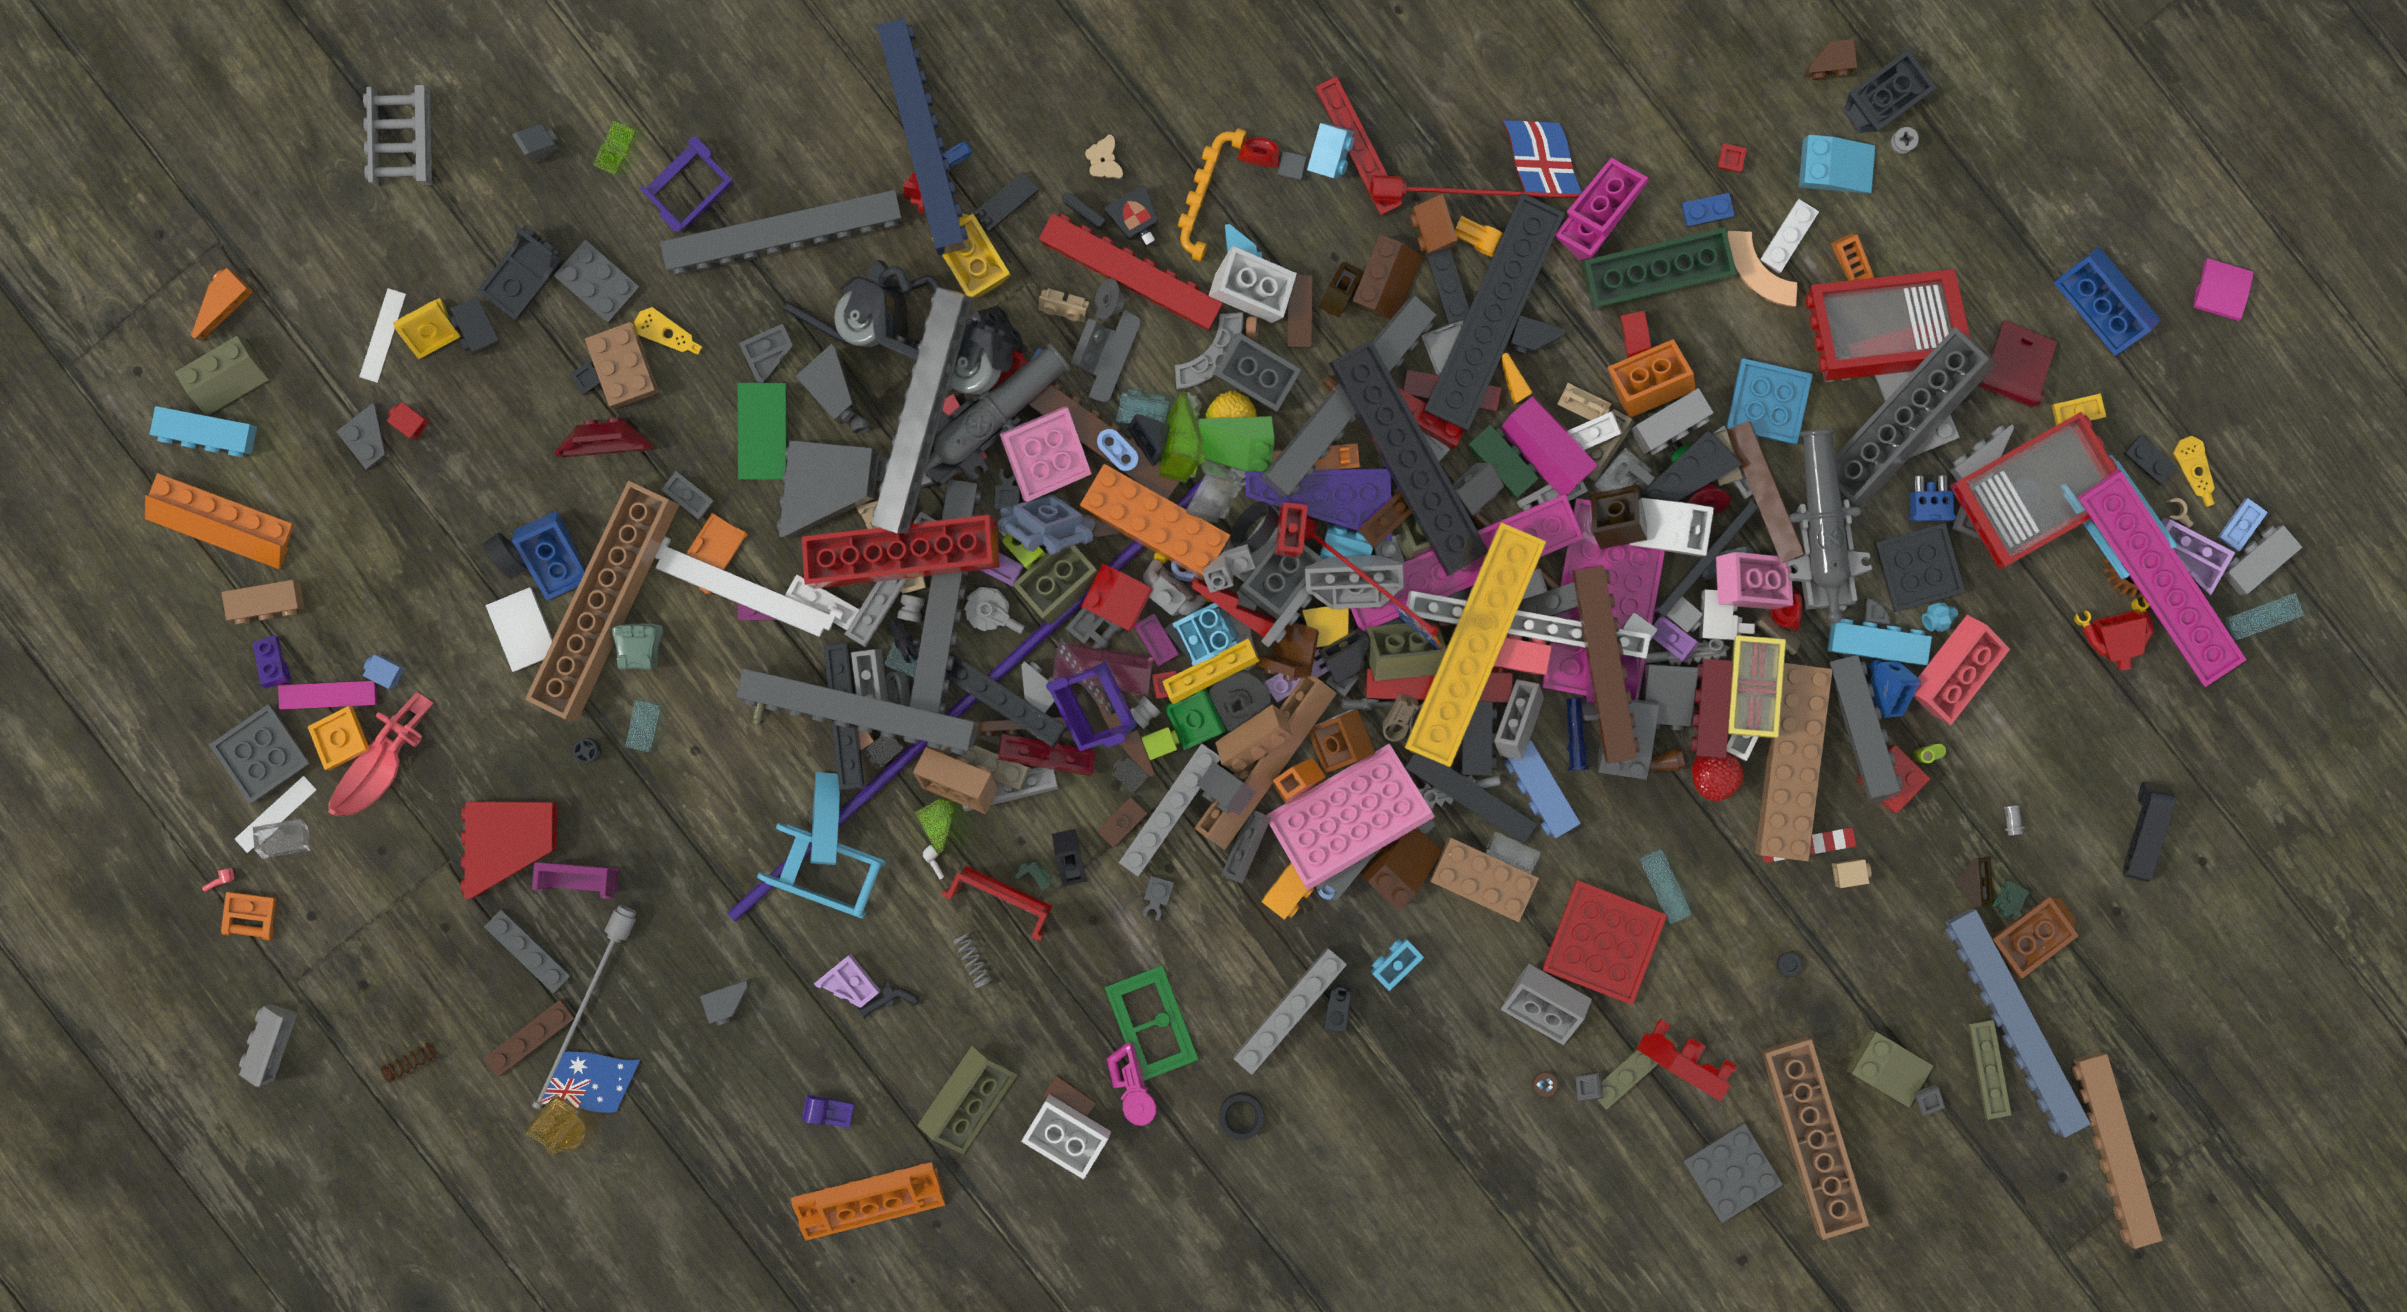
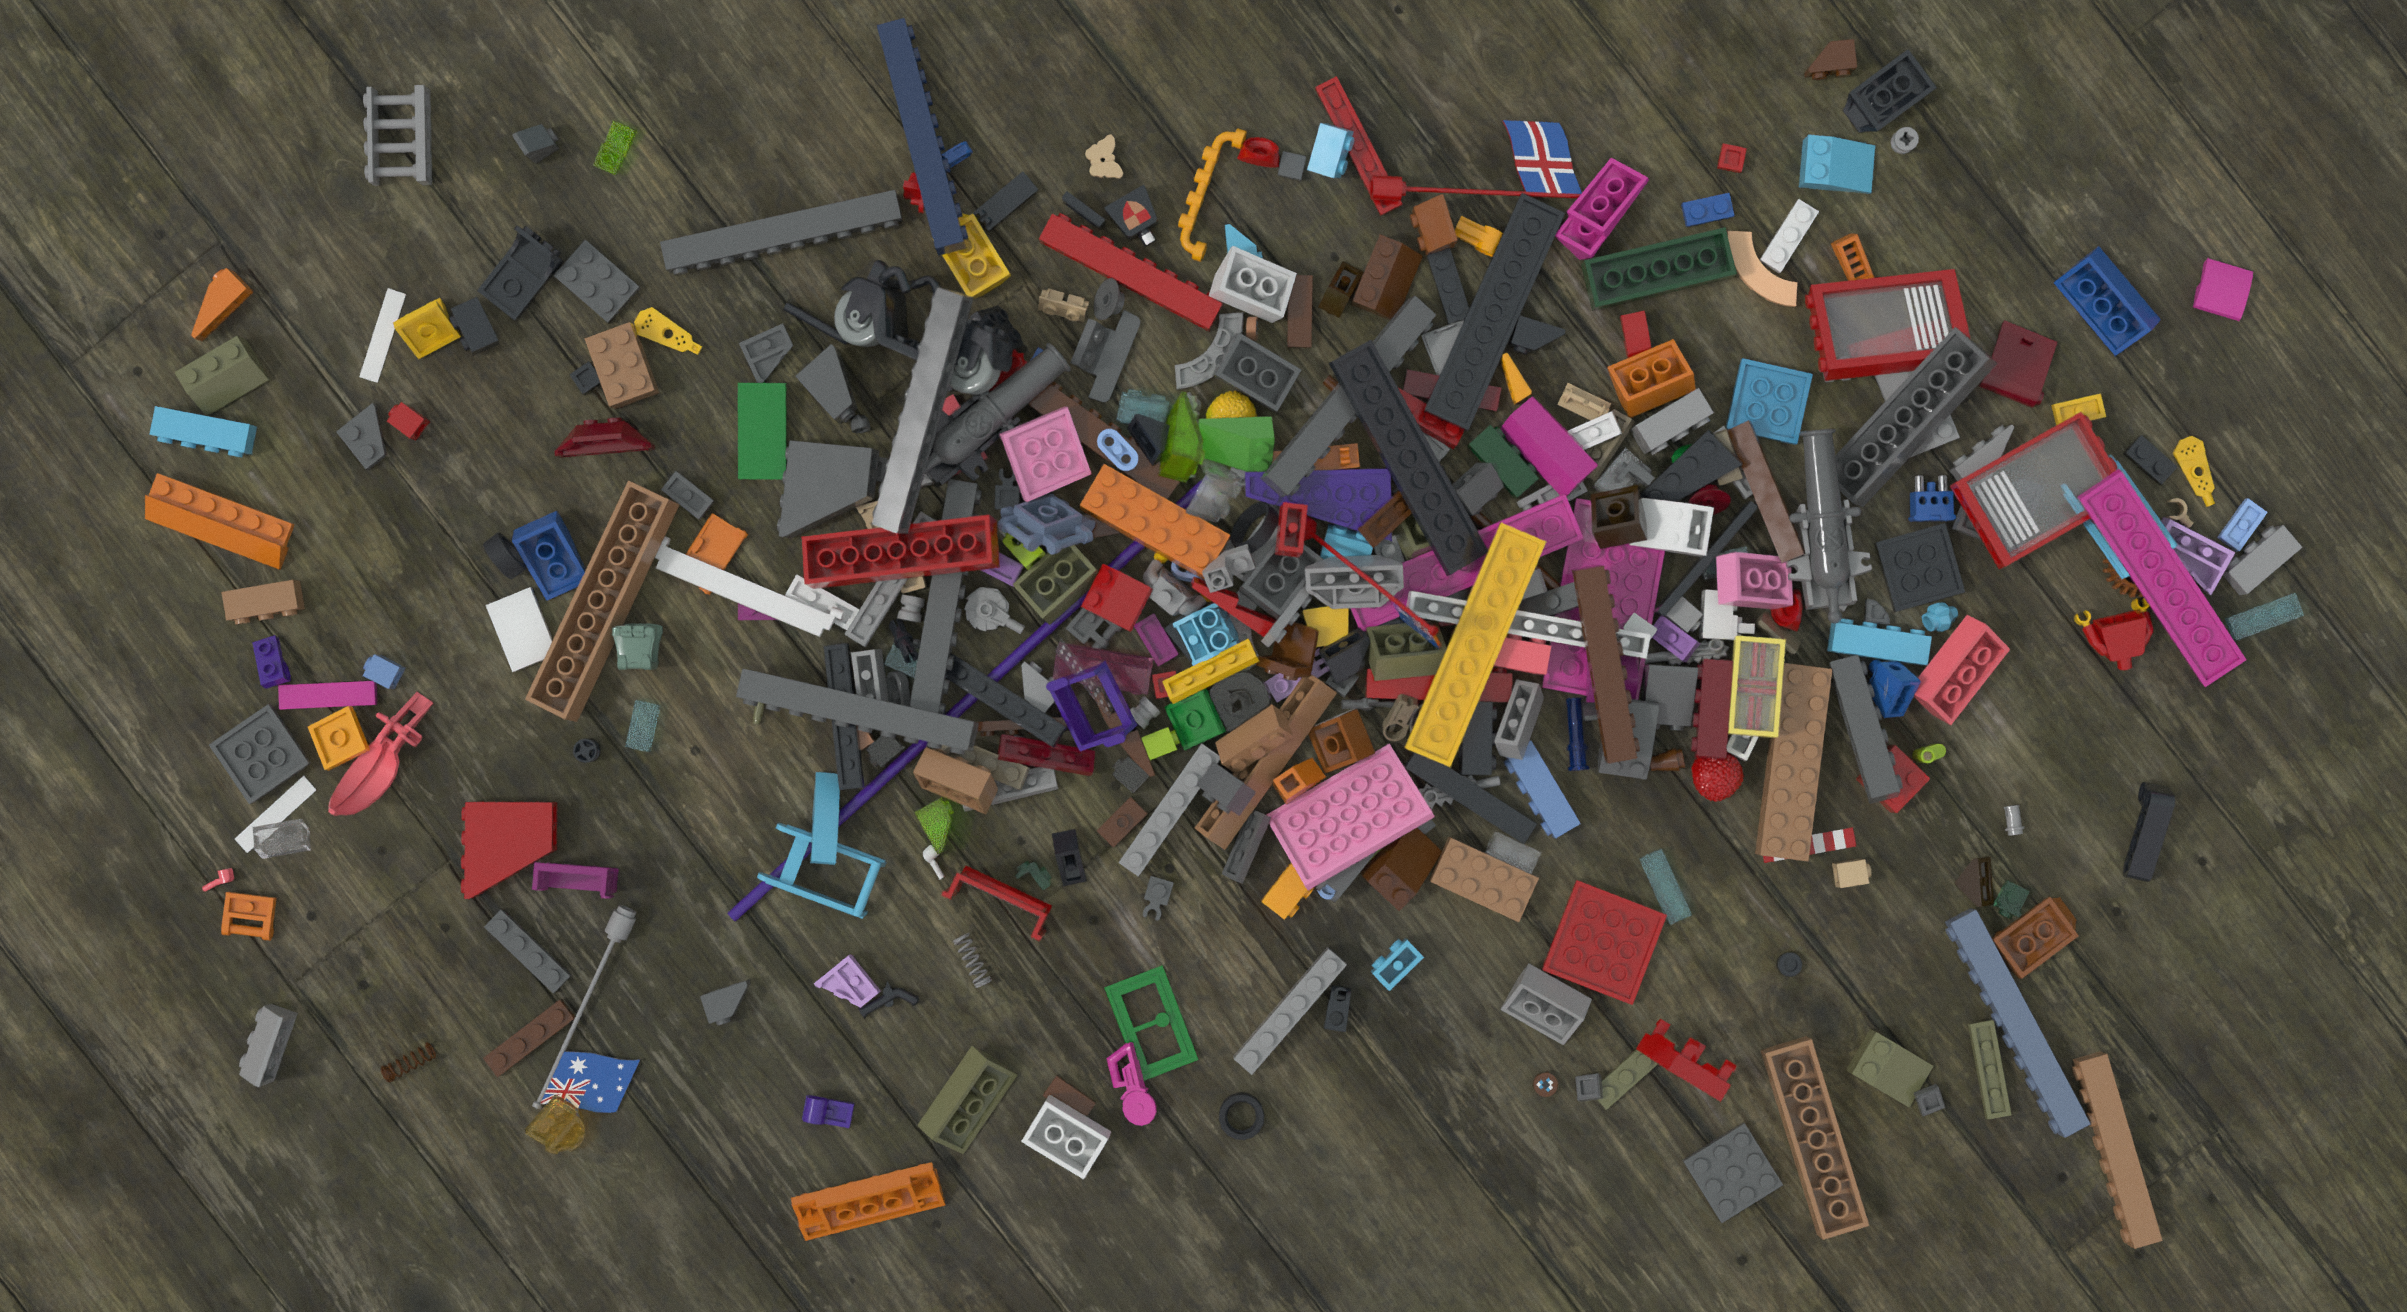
dark purple piece [640,137,734,233] -> none

